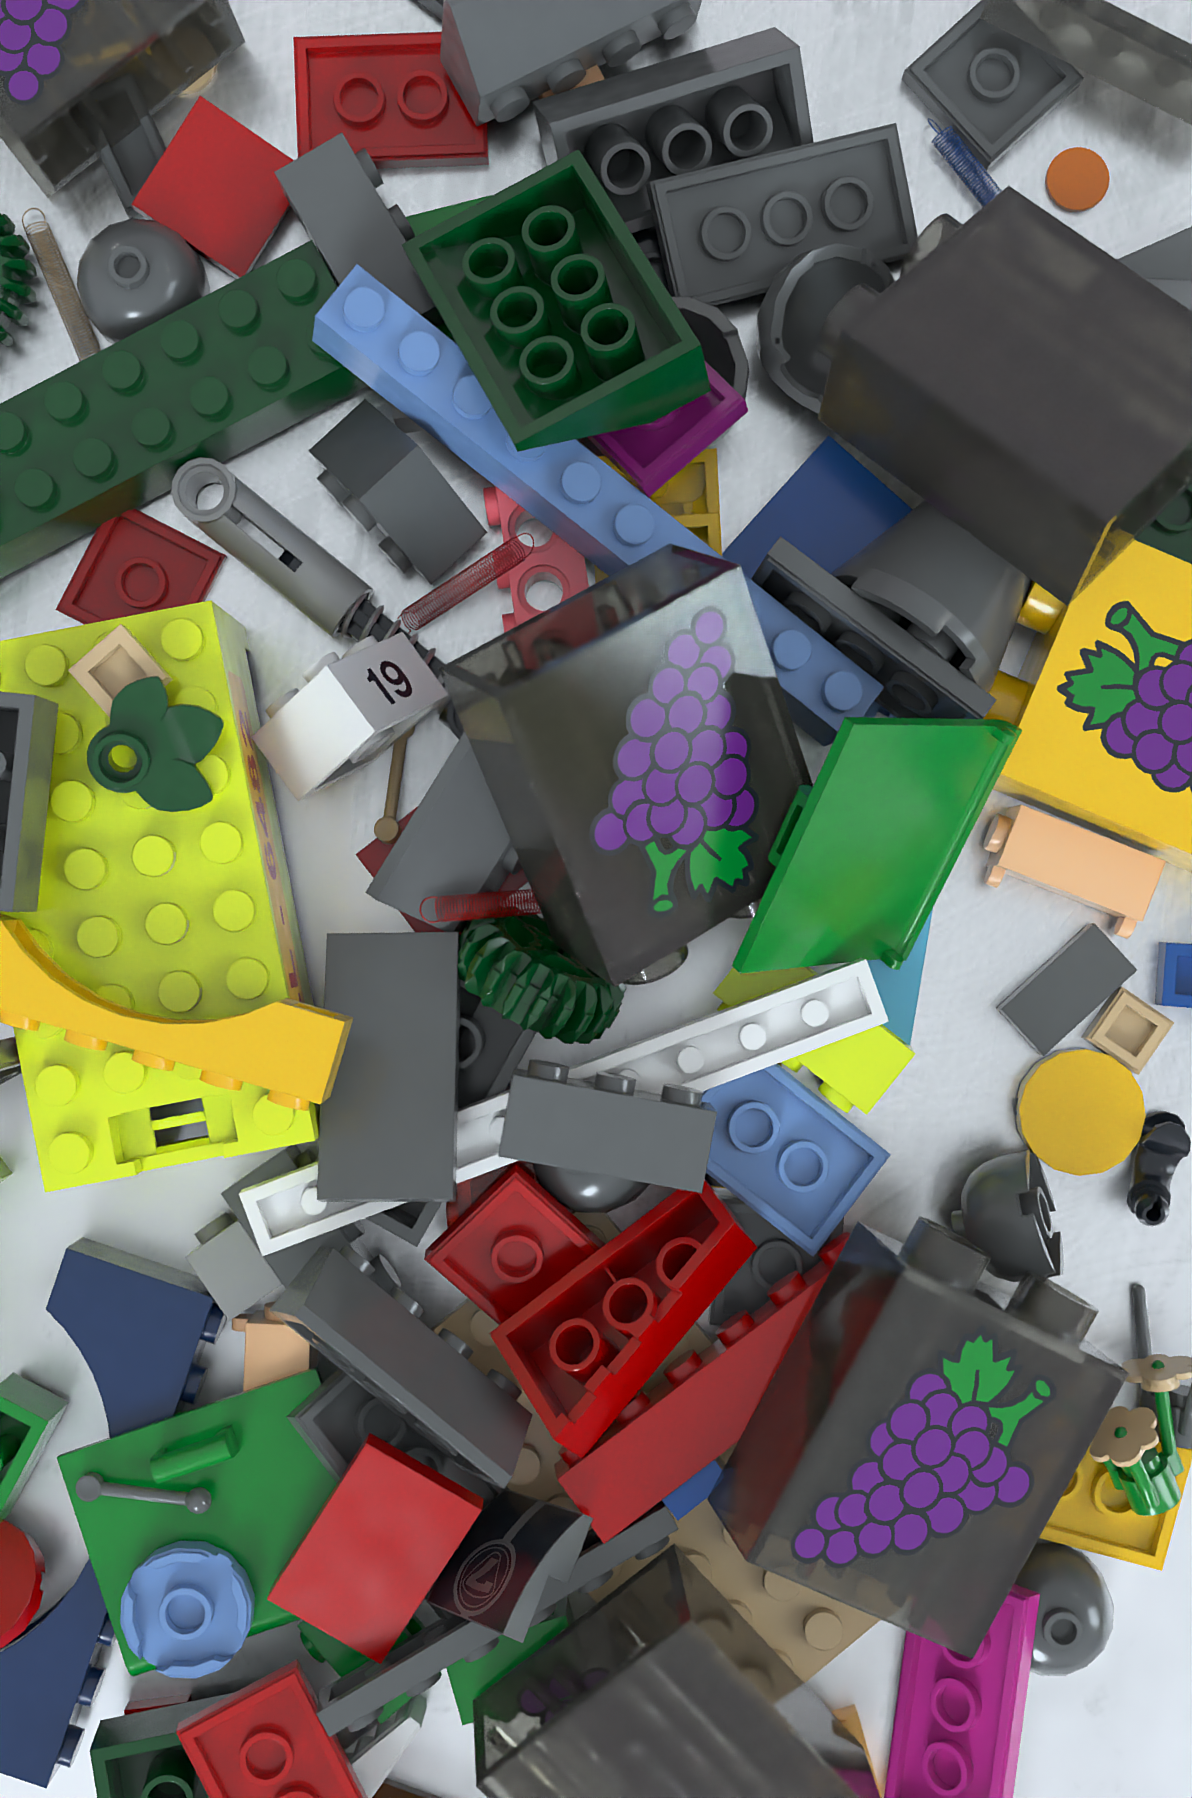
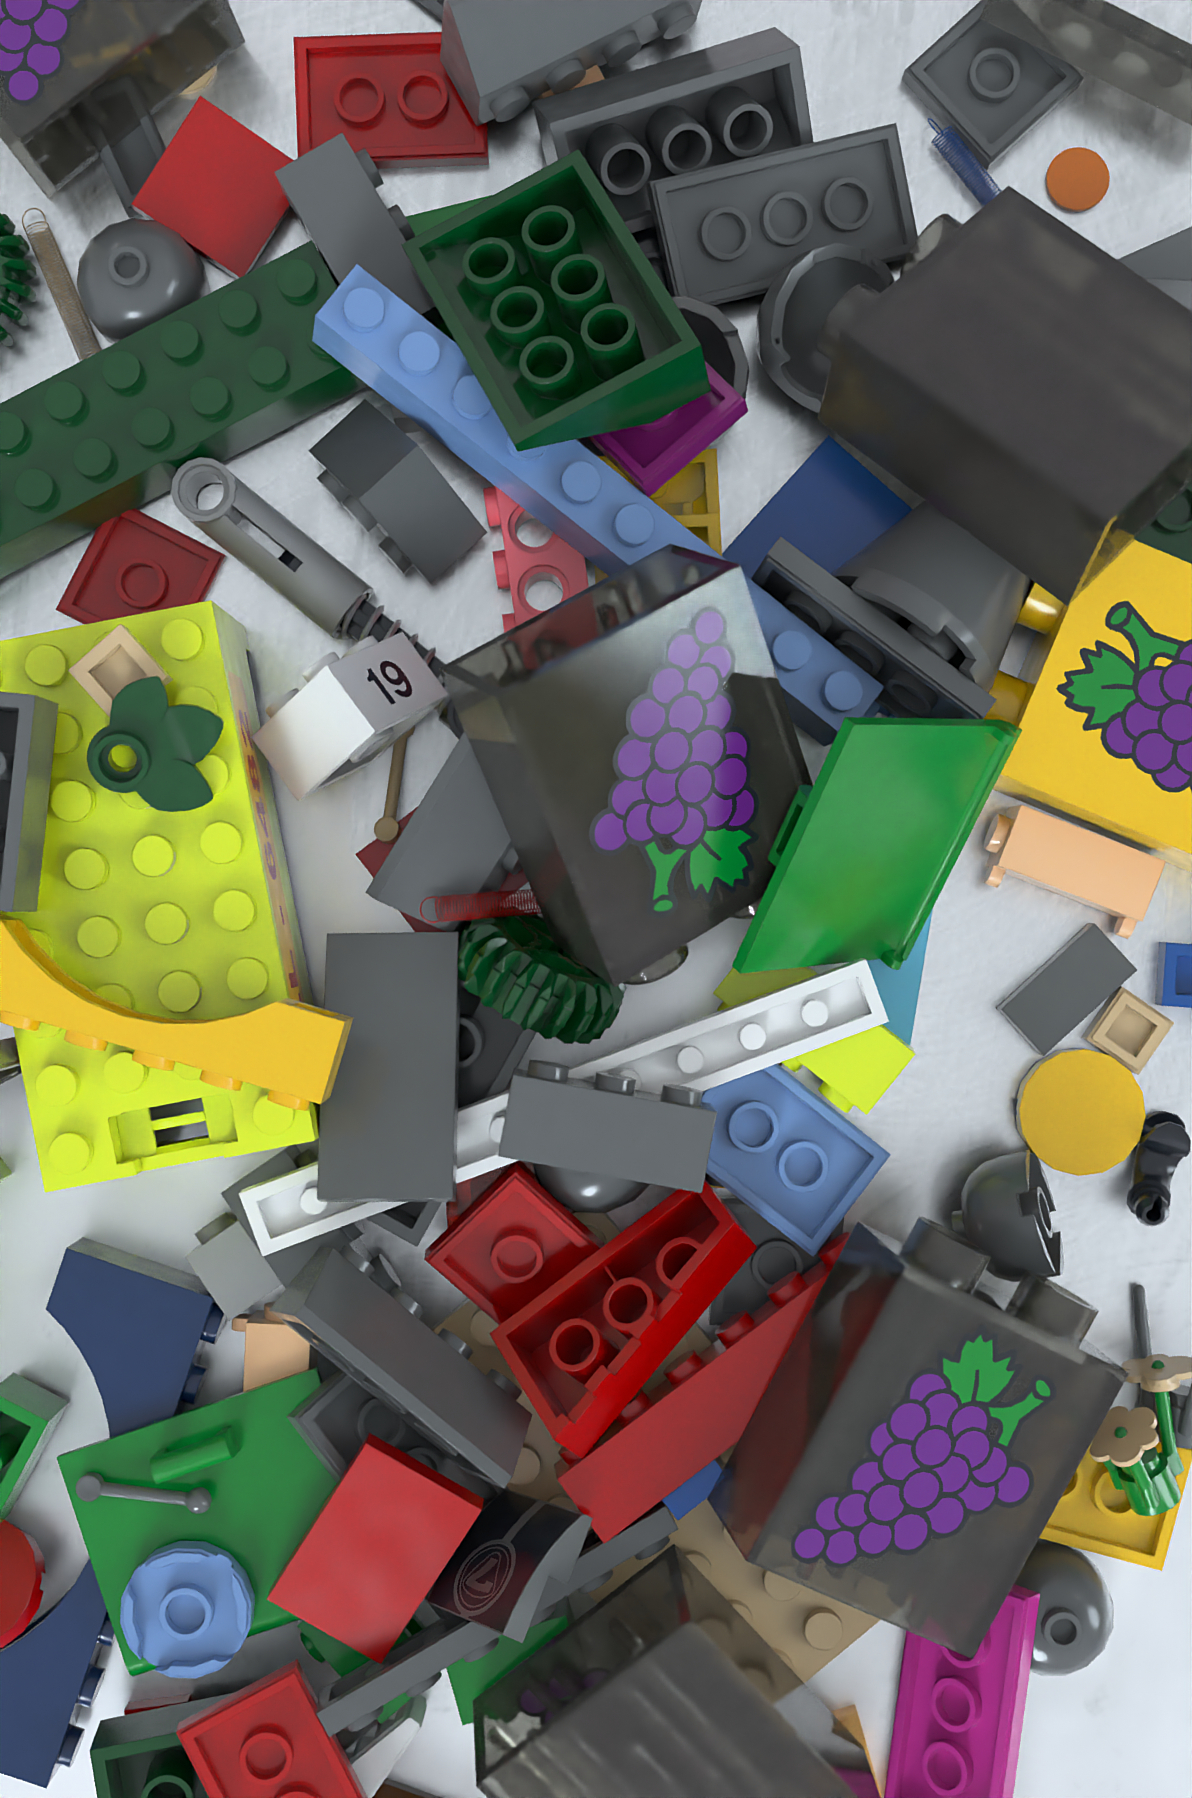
piece [397,533,534,634] -> none

